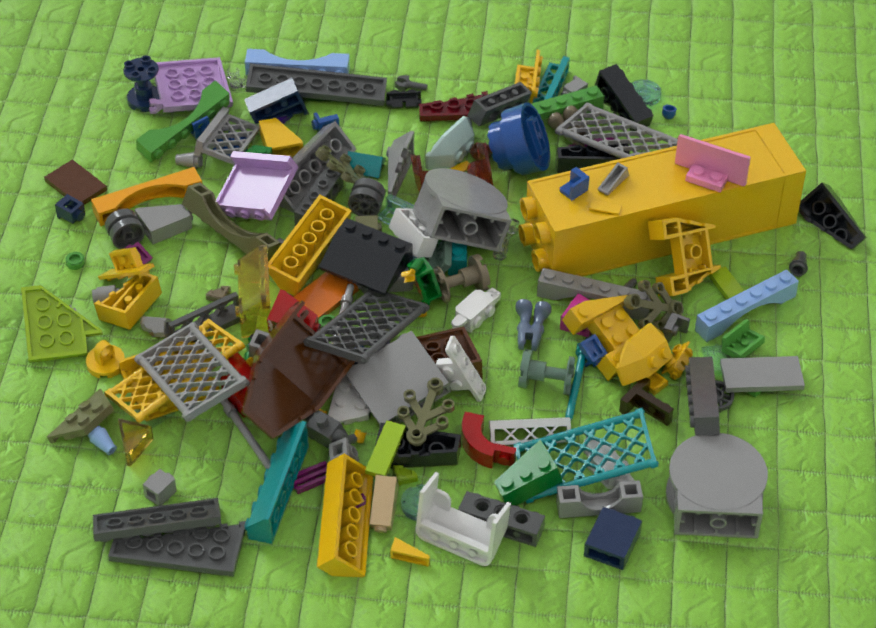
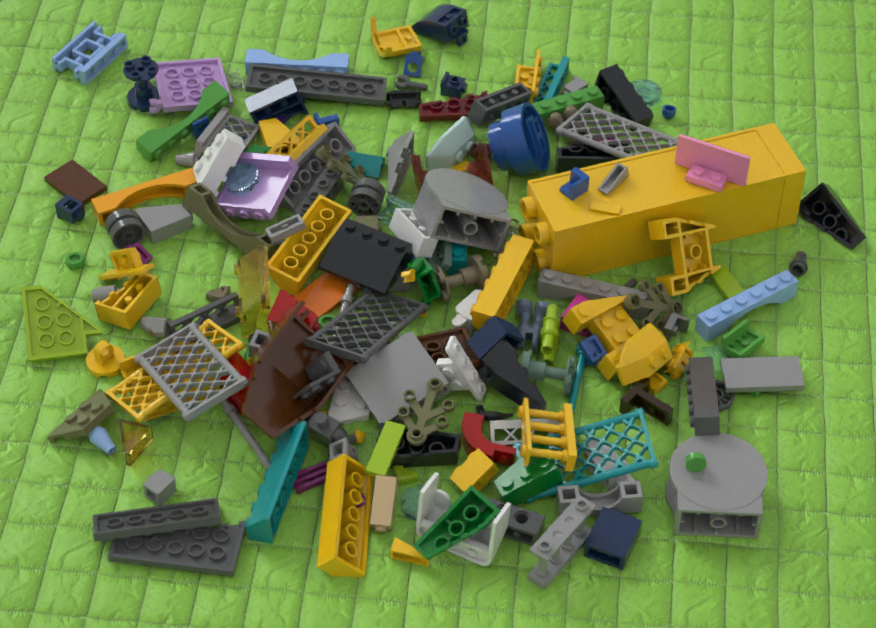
none -> light blue fence [52,21,128,85]
none -> white wedge [193,128,245,197]
none -> clear light blue tile [224,163,260,195]
none -> light grey tile [265,213,306,244]
none -> yellow fence [266,115,328,161]
none -> dark grey bracket [292,351,341,400]
none -> yellow piece [370,17,422,58]
none -> blue bracket [403,51,426,77]
none -> dark blue piece [412,4,469,47]
none -> green wedge [413,485,501,560]
none -> dark blue brick [440,71,468,99]
none -> yellow hinge [449,448,500,492]
none -> dark blue brick [467,316,525,360]
none -> yellow slope [470,234,534,330]
none -> black bar [476,405,513,421]
none -> black wedge [479,338,547,419]
none -> yellow fence [517,398,577,472]
none -> light grey fence [527,495,596,590]
none -> lime pin [540,304,560,367]
none -> bright green tile [685,452,707,472]

